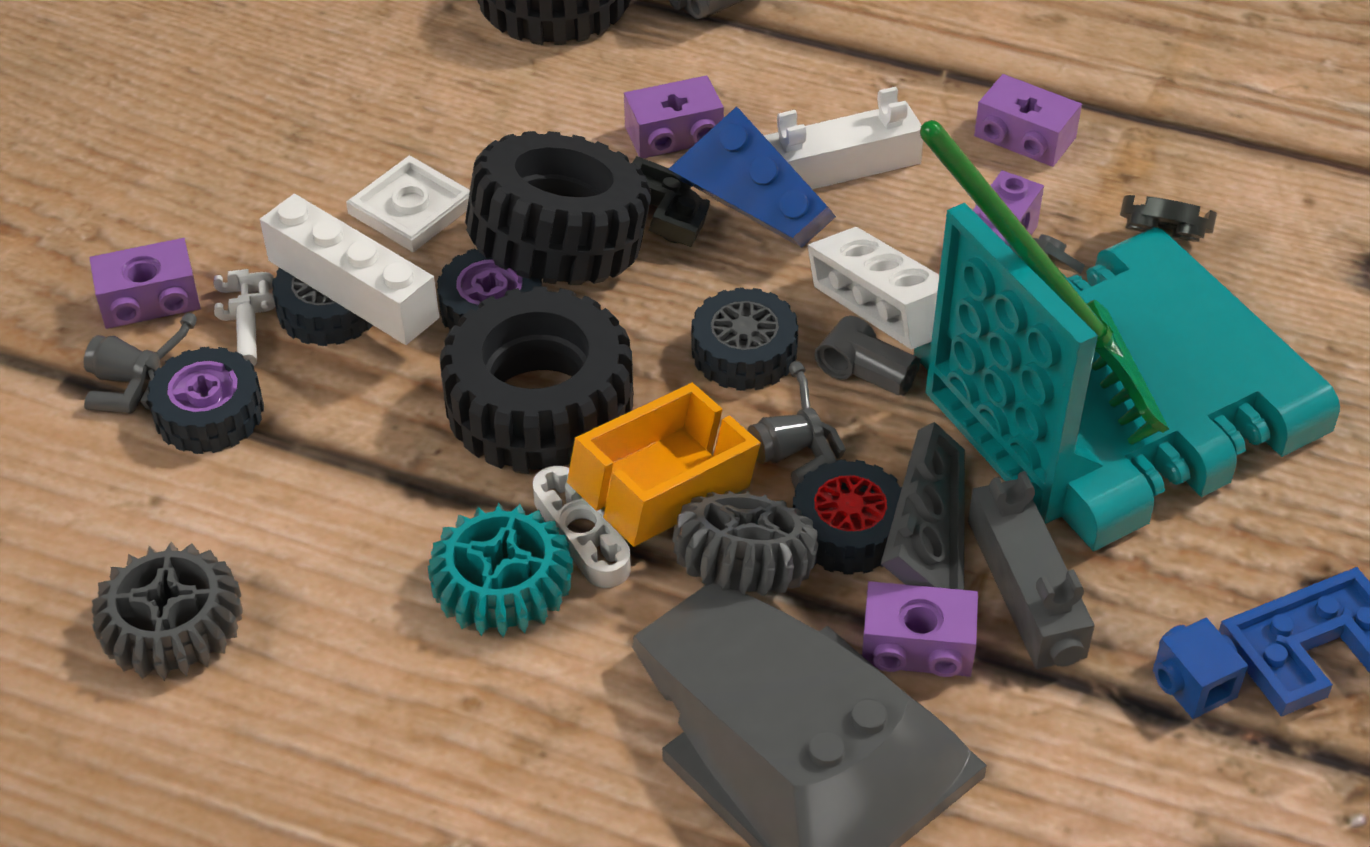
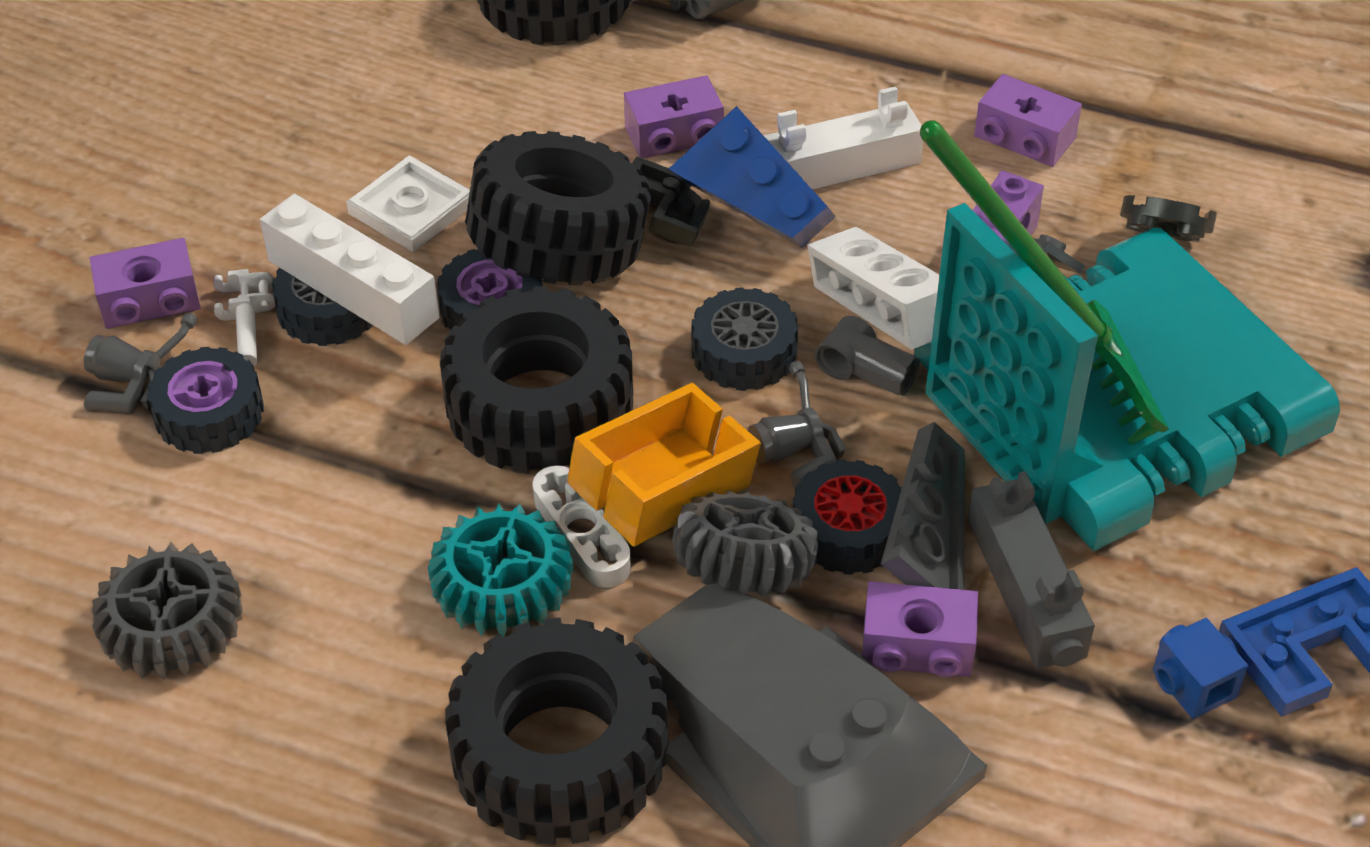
none -> black tyre [445,618,668,845]

